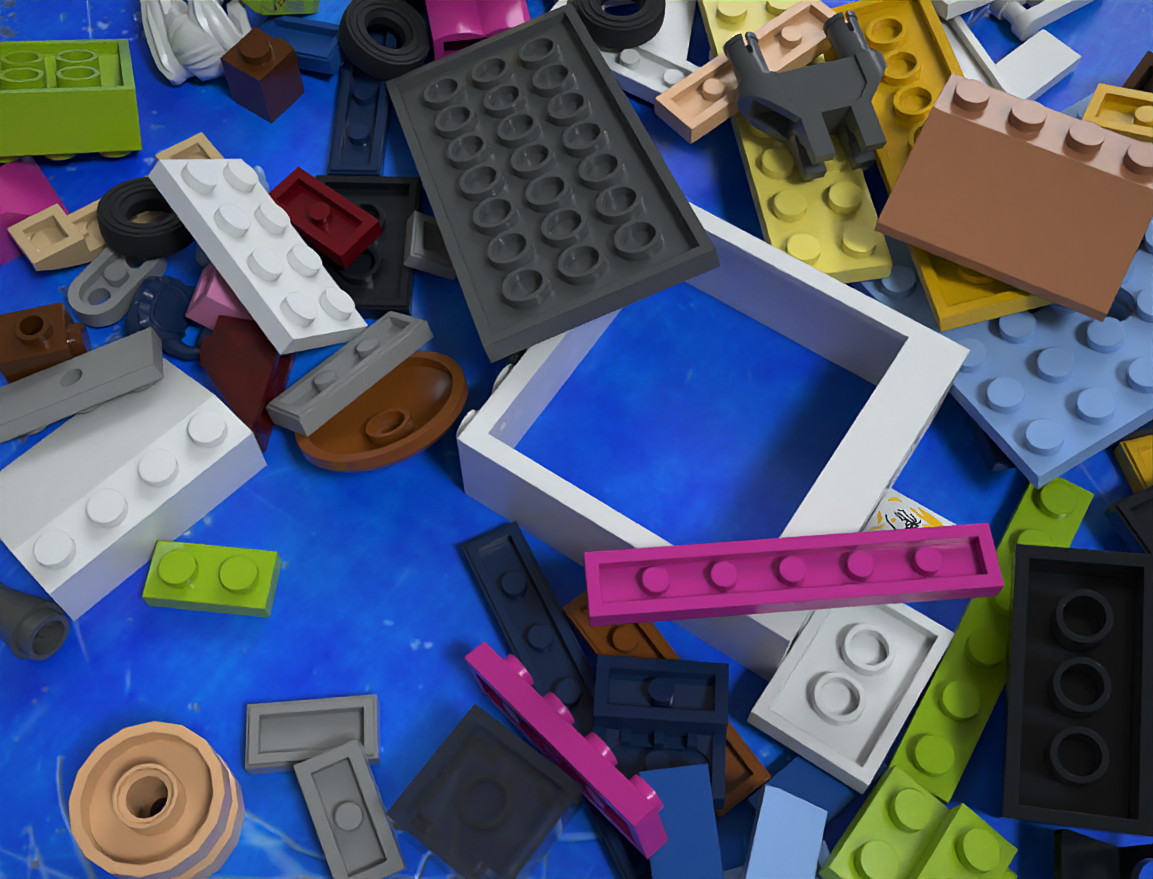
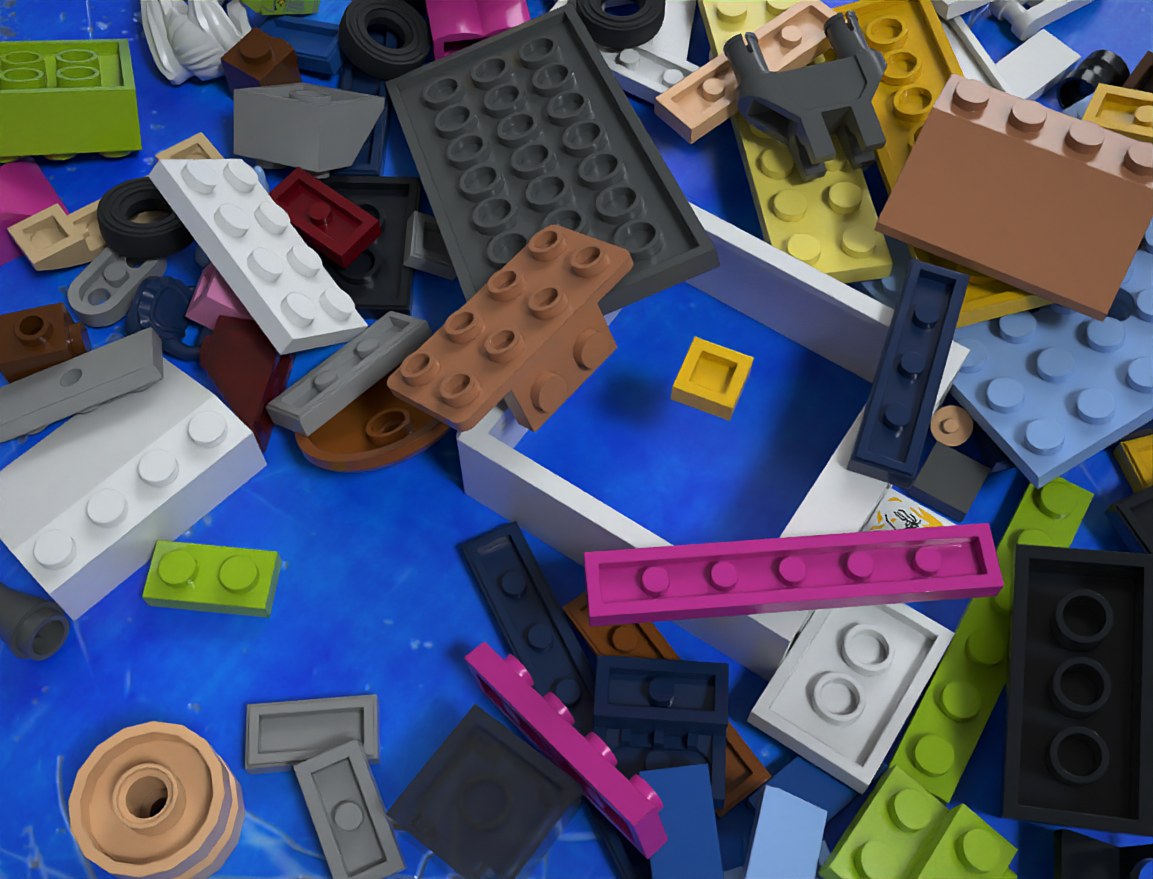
none -> light grey slope [234,82,385,178]
none -> nougat bracket [387,225,634,432]
none -> yellow plate [670,337,754,421]
none -> dark blue tile [846,258,970,489]
none -> dark grey tile [908,441,991,522]
none -> light nougat piece [931,405,973,446]
none -> black wheel [1056,49,1130,110]

